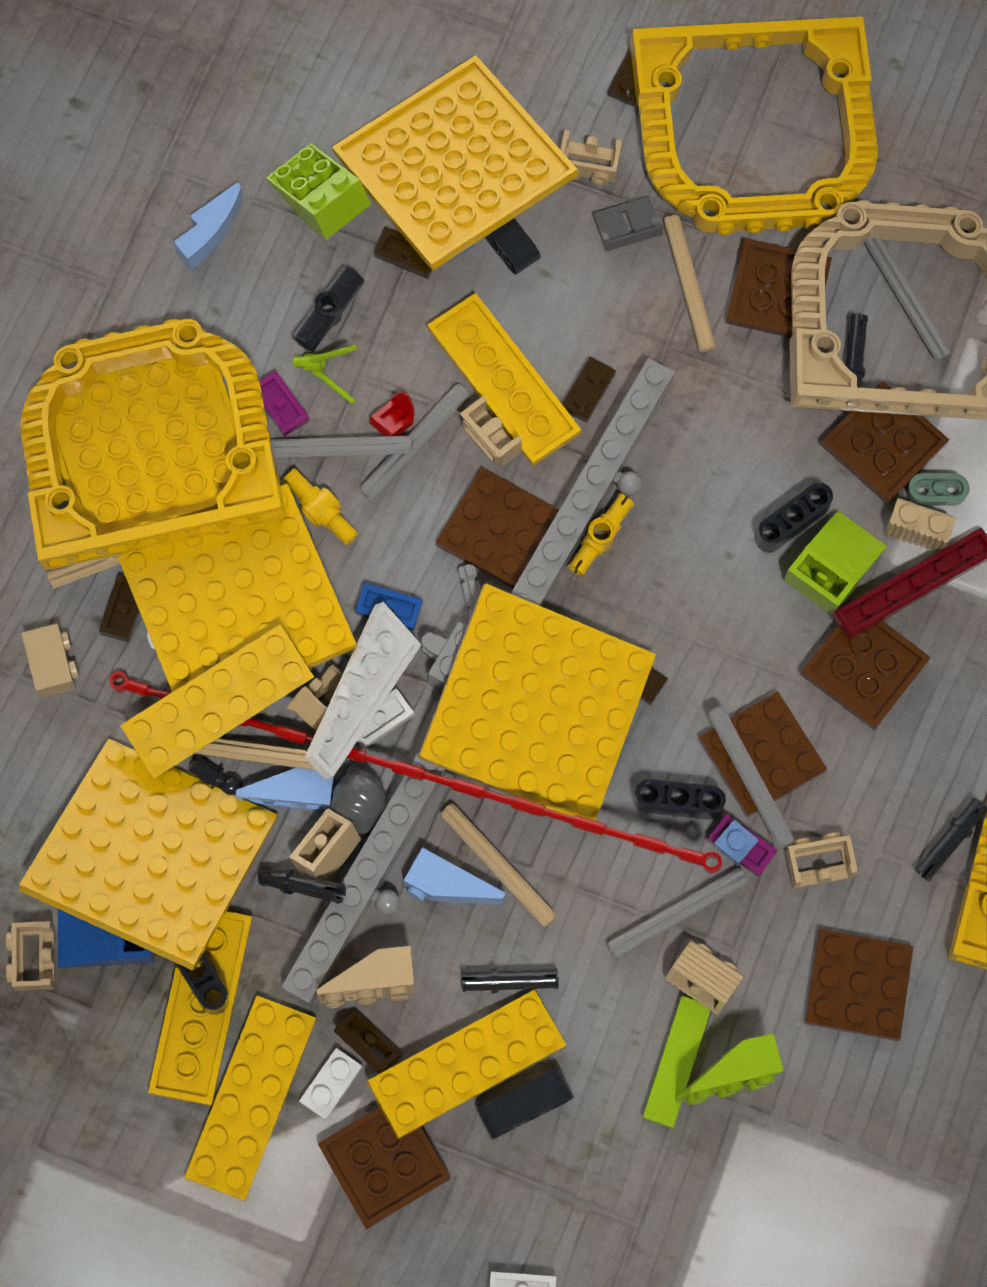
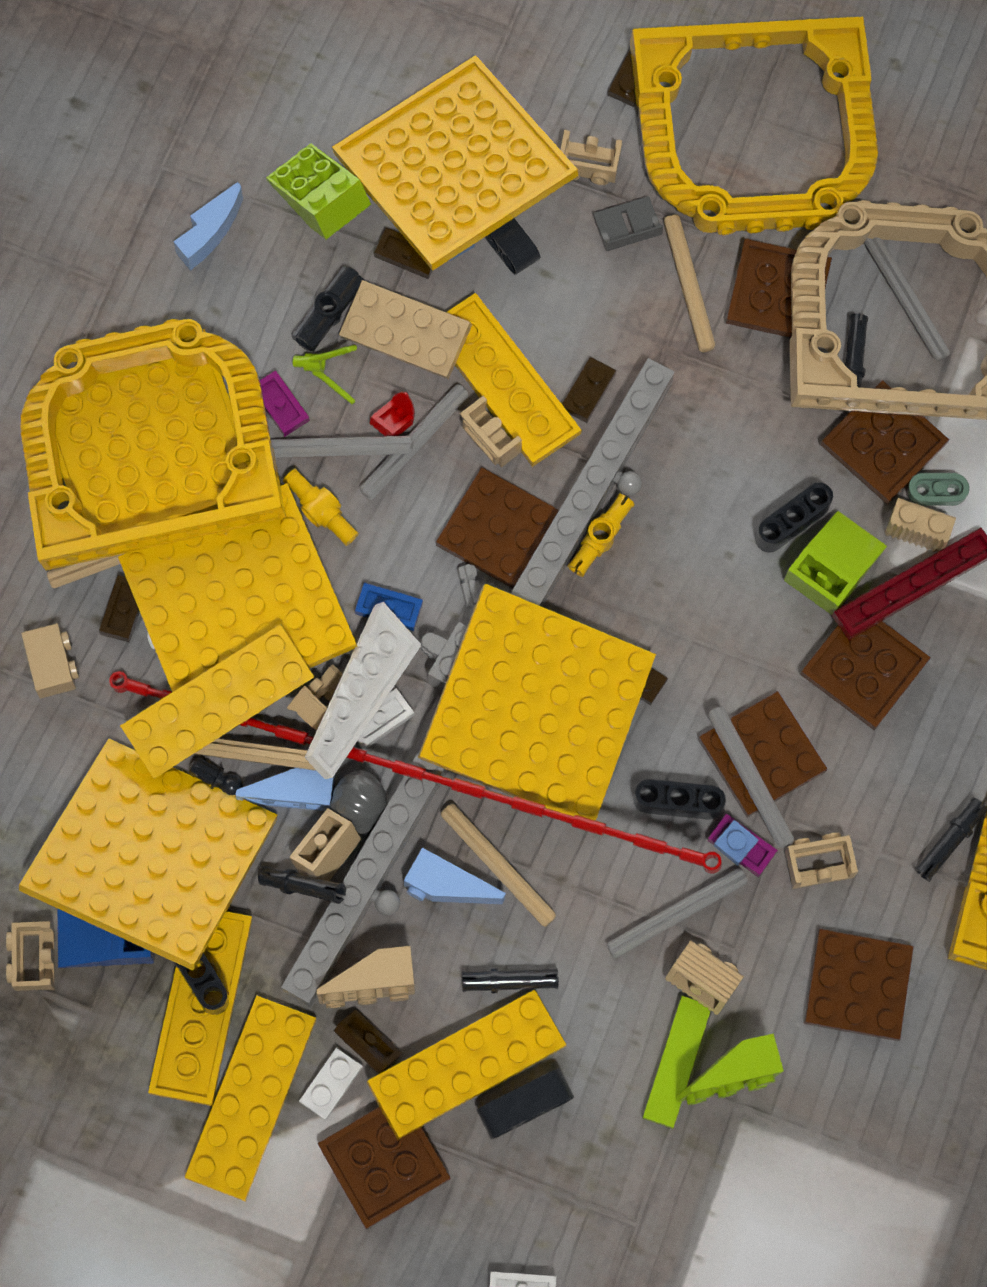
none -> tan plate [339,280,472,380]

